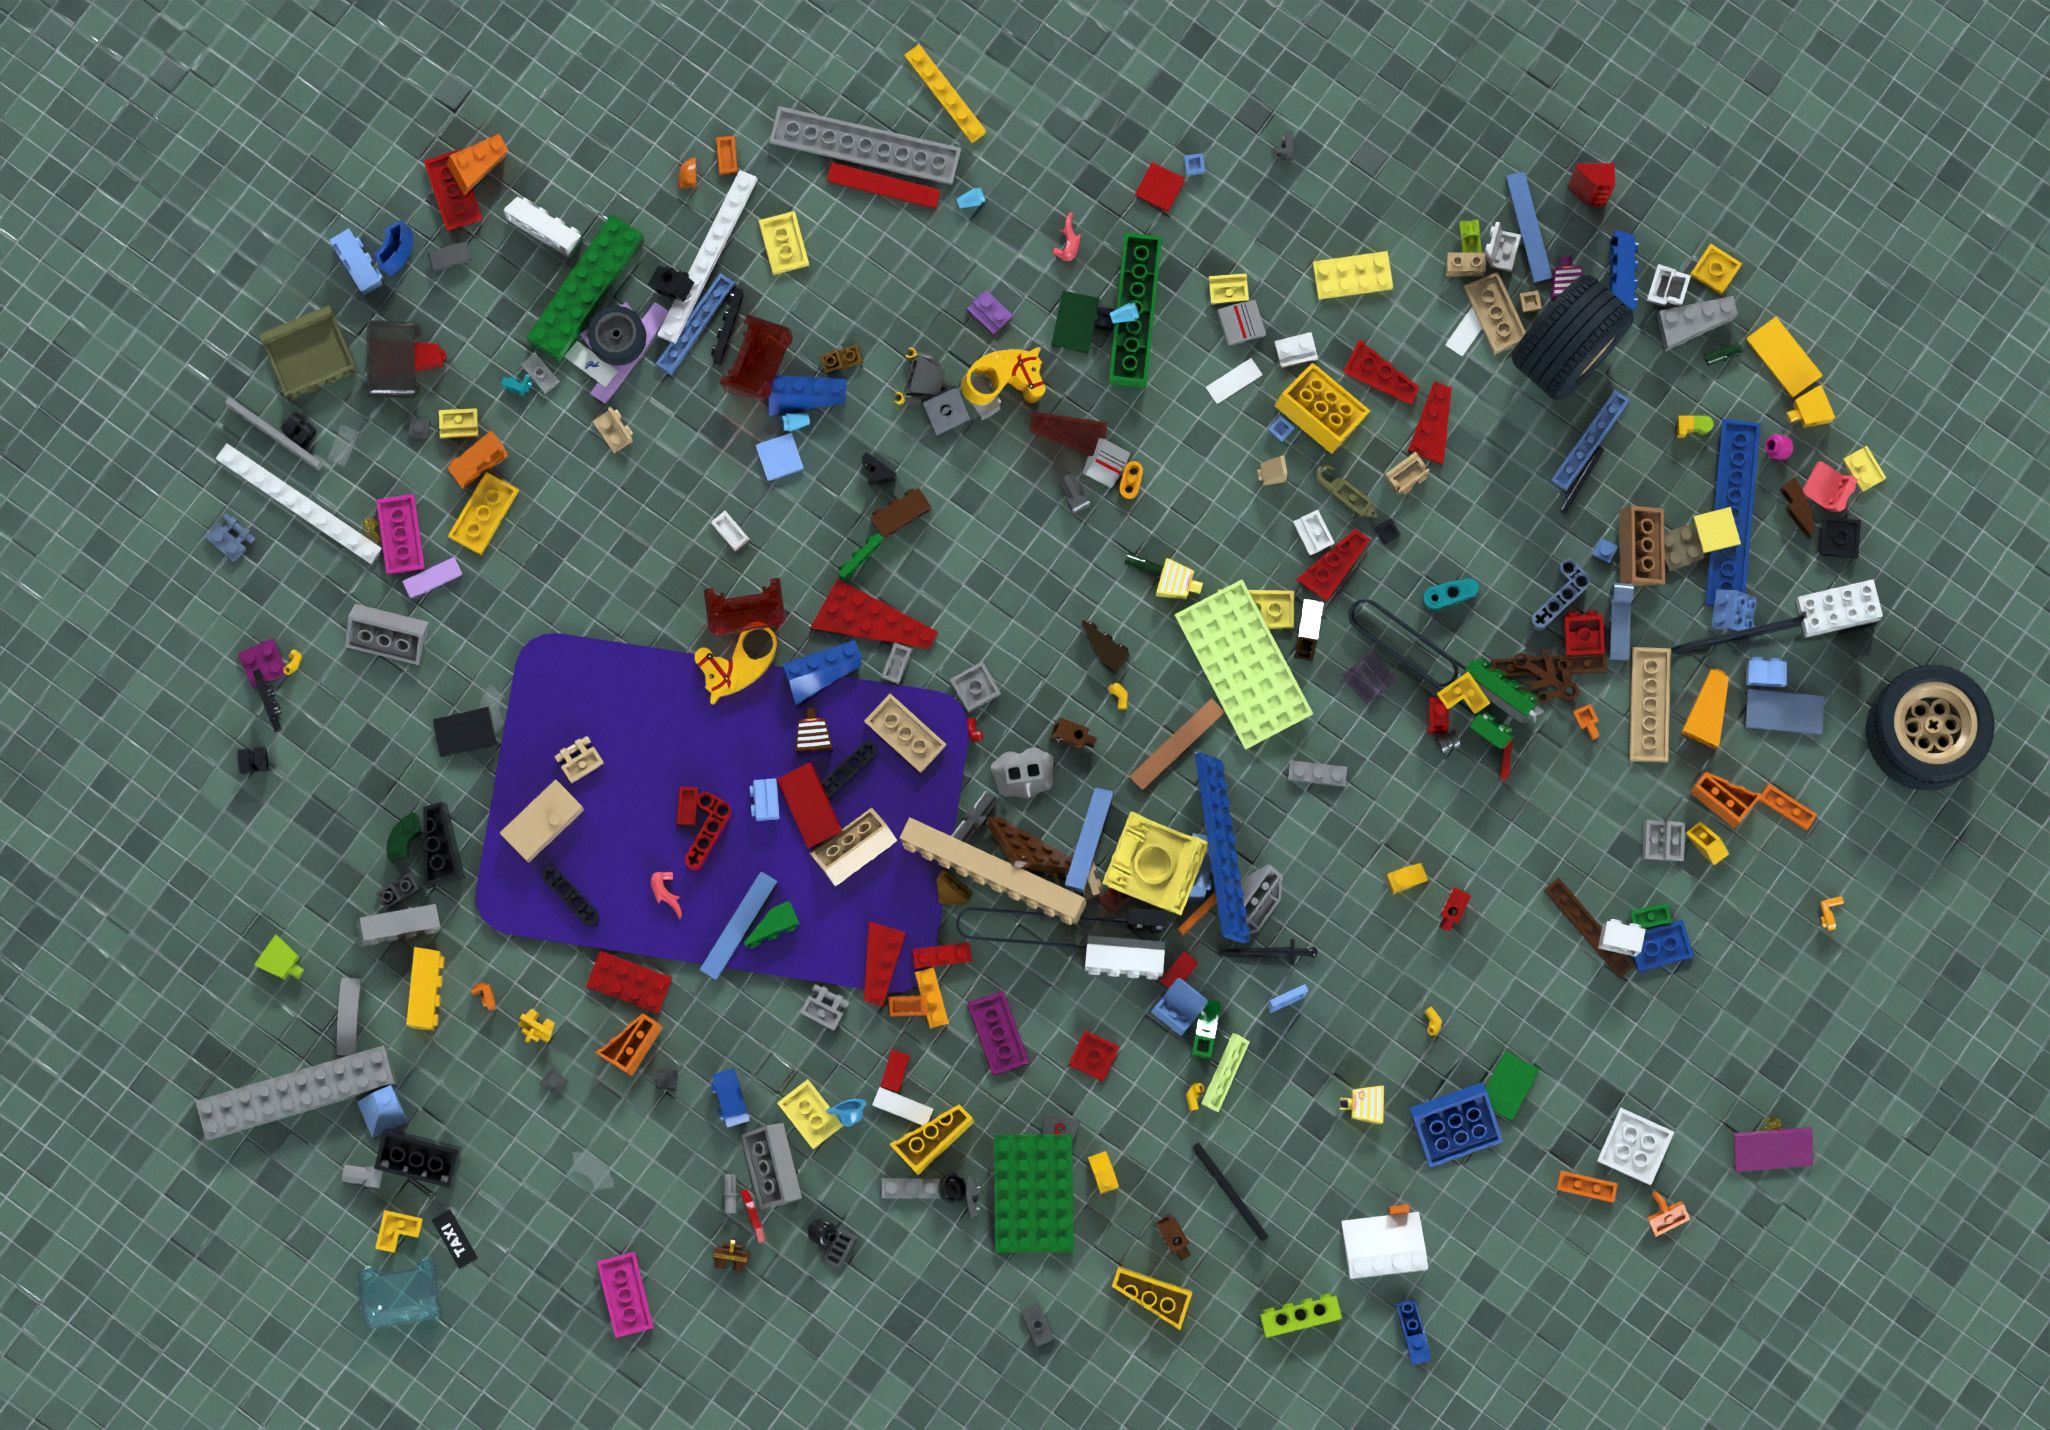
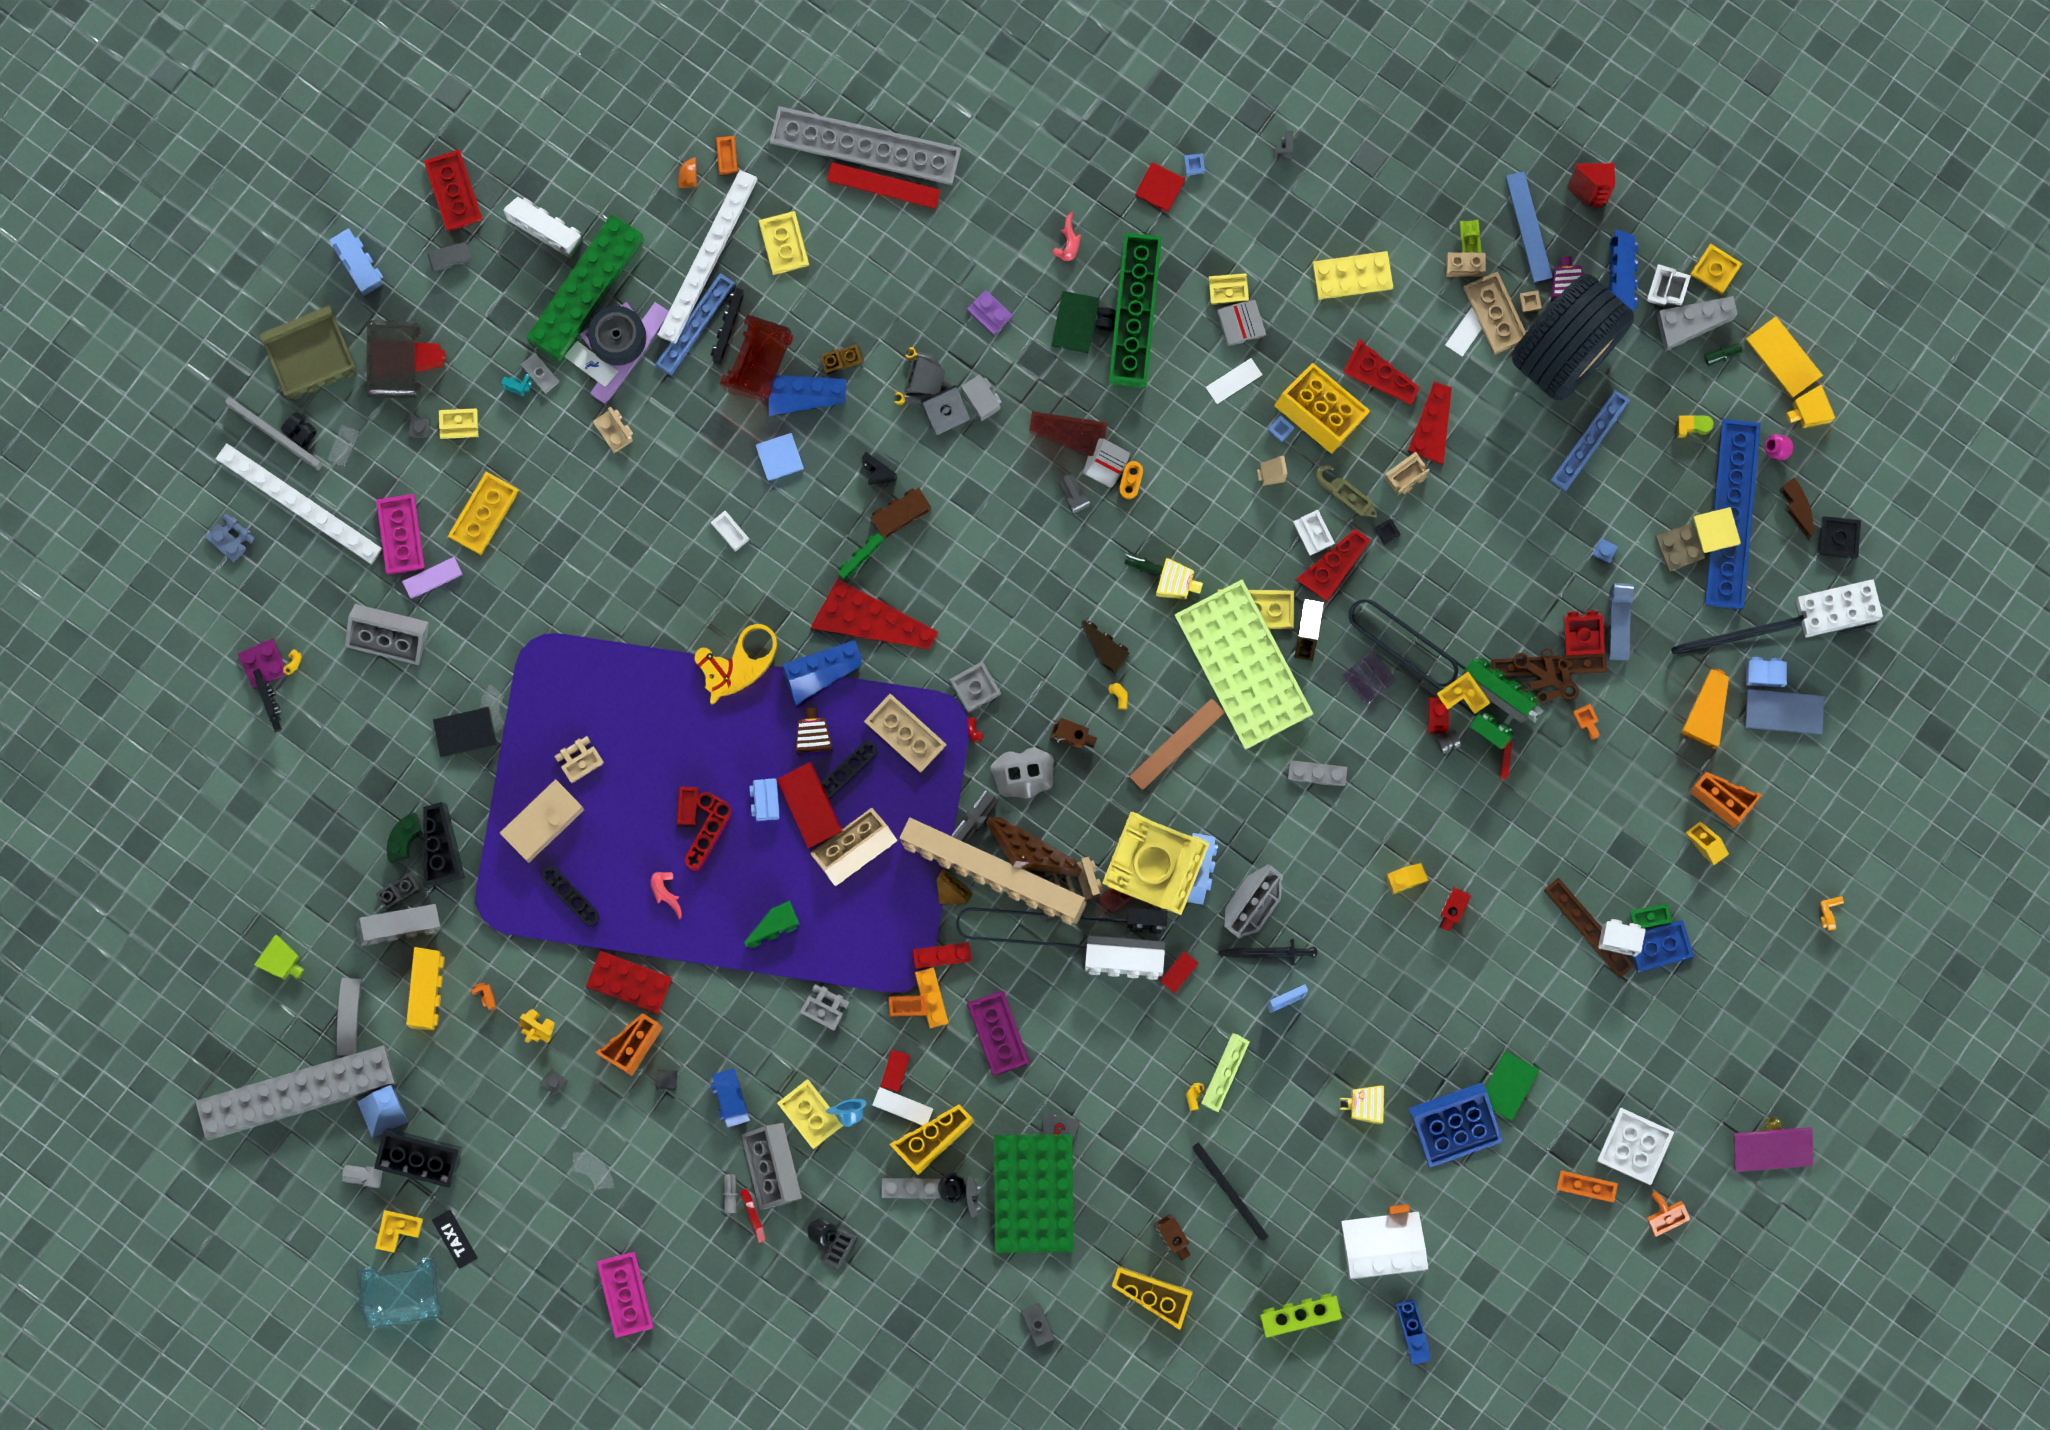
black wheel [238,747,269,774] -> none
clear yellow plate [360,518,382,543] -> none
blue brick [374,220,413,276] -> none
orange wedge [446,134,508,196] -> none
orange wedge [447,430,508,489] -> none
black brick [648,266,695,302] -> none
medium blue tile [700,872,777,980] -> none
clear red windscreen [704,578,786,636] -> none
reddish brown hips [712,1238,750,1272] -> none
medium azure cone [781,413,810,432] -> none
red wing [864,921,906,1007] -> none
light grey plate [881,642,912,685] -> none
yellow plate [904,44,986,144] -> none
medium azure cone [957,187,986,209] -> none
yellow animal [961,347,1046,405] -> none
medium blue tile [1065,787,1114,892] -> none
red tile [1068,1030,1120,1082] -> none
yellow slope [1088,1151,1119,1194] -> none
medium azure cone [1110,303,1139,324] -> none
medium blue bracket [1151,978,1208,1036] -> none
orange tile [1177,891,1217,935] -> none
green slope [1191,1000,1221,1059] -> none
blue plate [1195,752,1250,943] -> none
white plate [1274,332,1318,369] -> none
teal piece [1423,578,1479,612] -> none
yellow arm [1424,1006,1442,1036] -> none
white bracket [1485,222,1522,272] -> none
sand blue beam [1530,559,1591,631] -> none
black bar [1560,446,1604,514] -> none
medium nougat slope [1619,505,1665,586] -> none
tan tile [1629,647,1671,763] -> none
light grey slope [1642,820,1685,861] -> none
medium blue bracket [1711,590,1756,631] -> none
orange tile [1758,783,1818,831] -> none
coral bracket [1802,461,1859,512] -> none
light yellow plate [1842,446,1886,493] -> none
wheel [1866,665,1995,790] -> none

